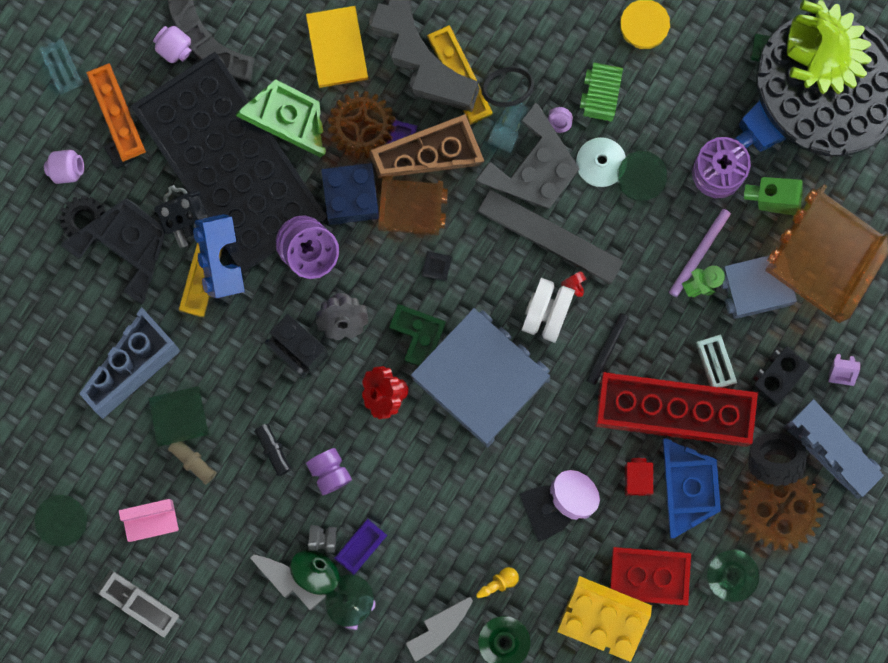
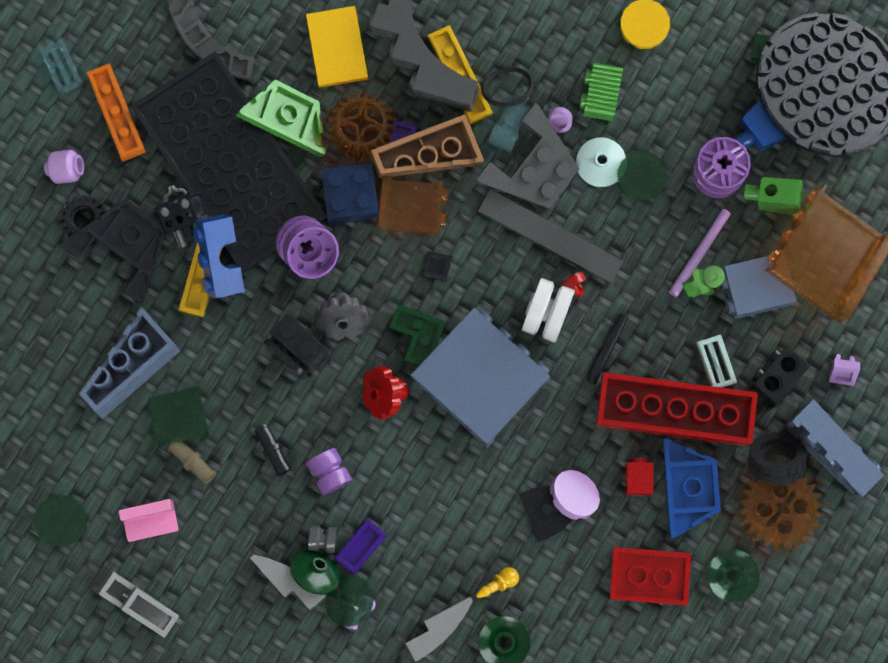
lavender head [153,26,192,63] -> none
yellow piece [557,576,652,662] -> none
lime piece [787,0,872,94] -> none

